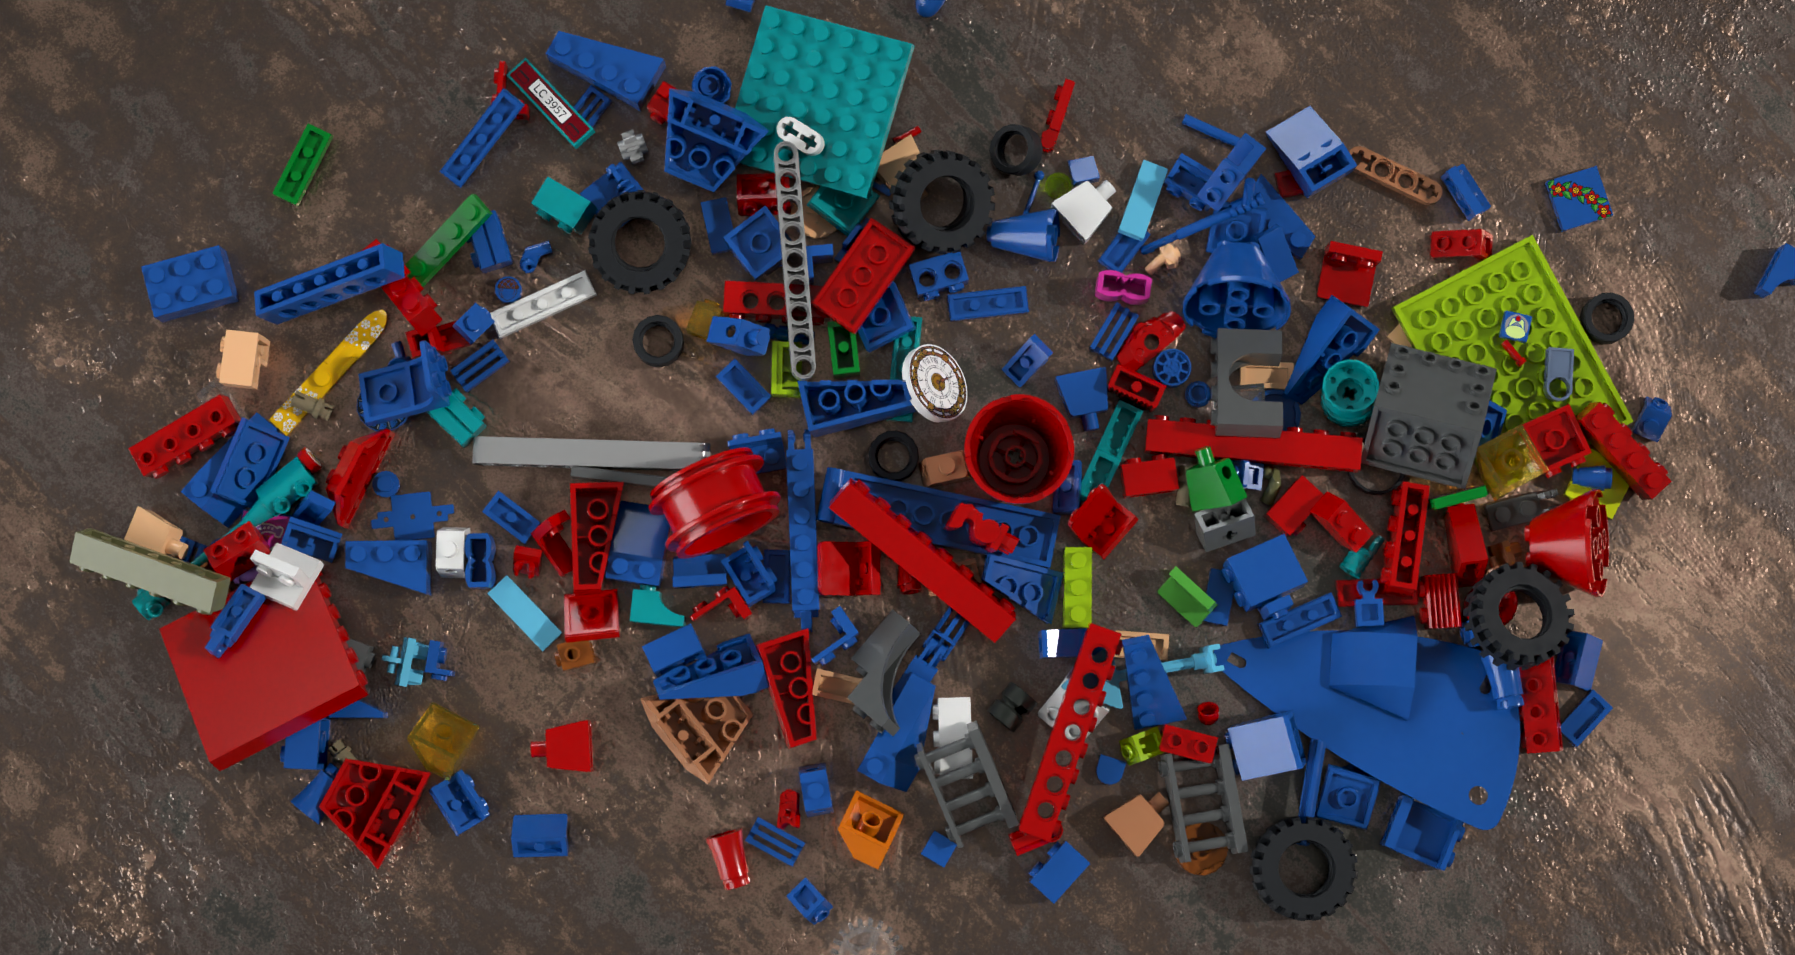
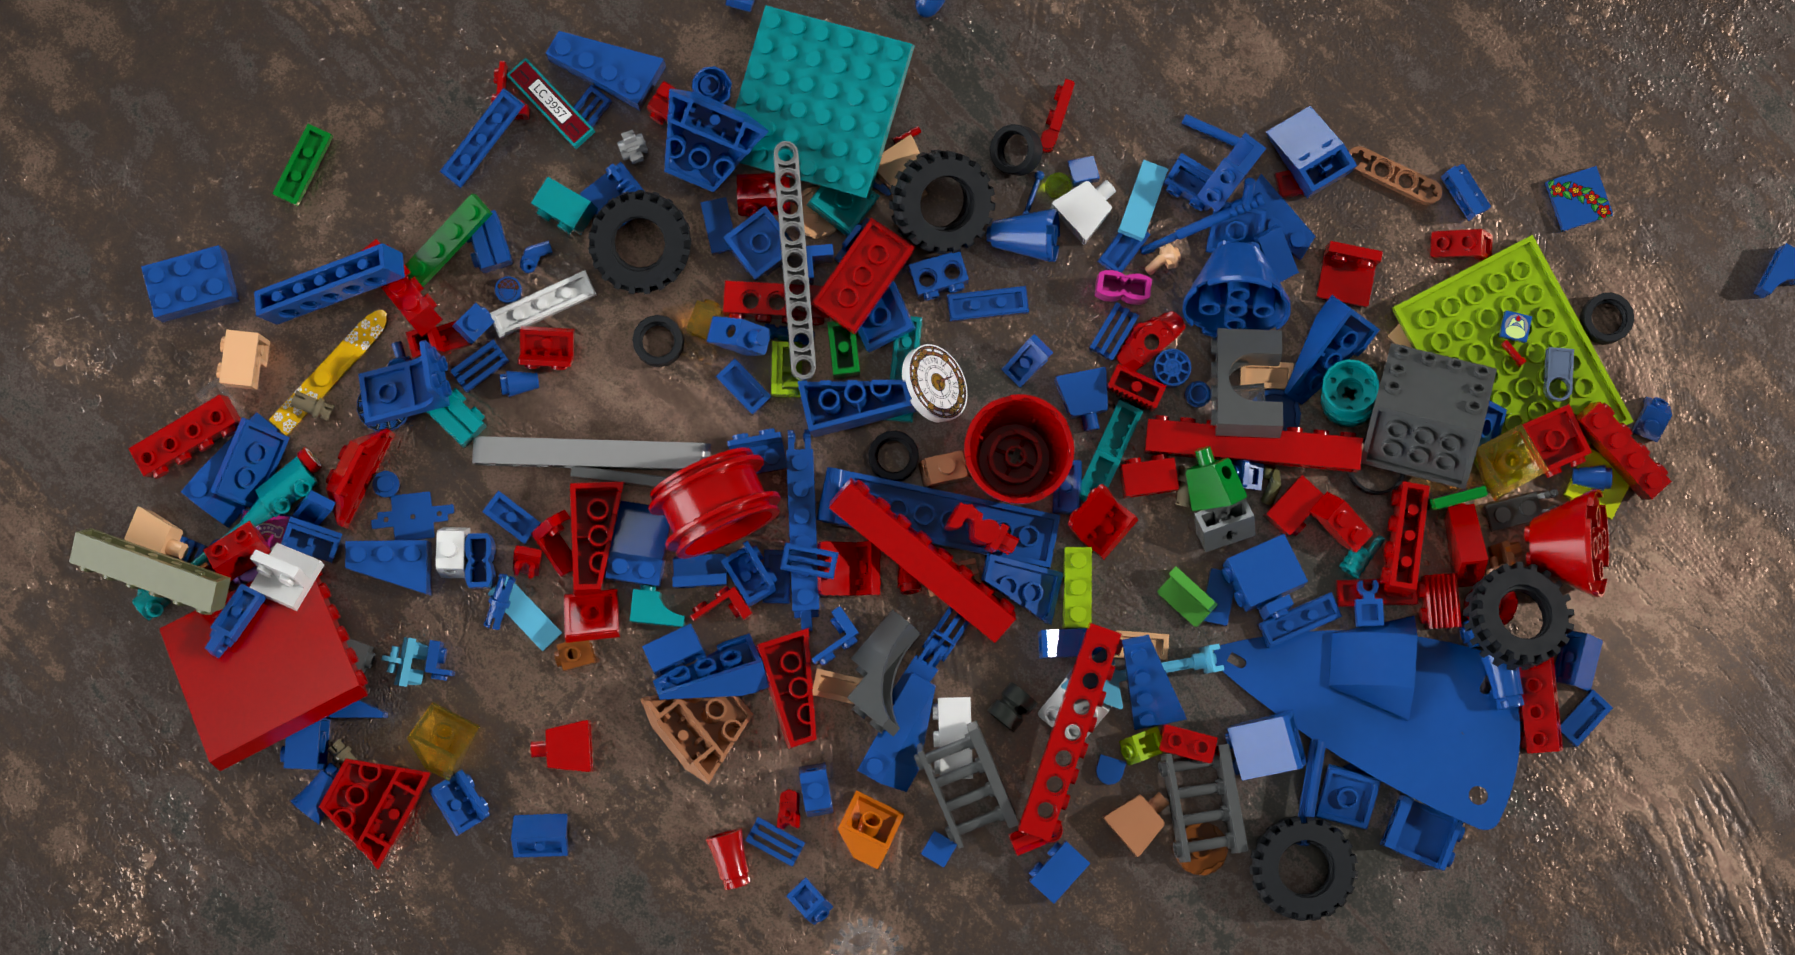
white beam [777,117,825,156] -> none
red hinge [1197,702,1219,725] -> none
none -> blue pin [483,574,516,630]
none -> blue cone [499,371,539,397]
none -> red bracket [518,326,574,370]
none -> blue tile [780,542,839,580]

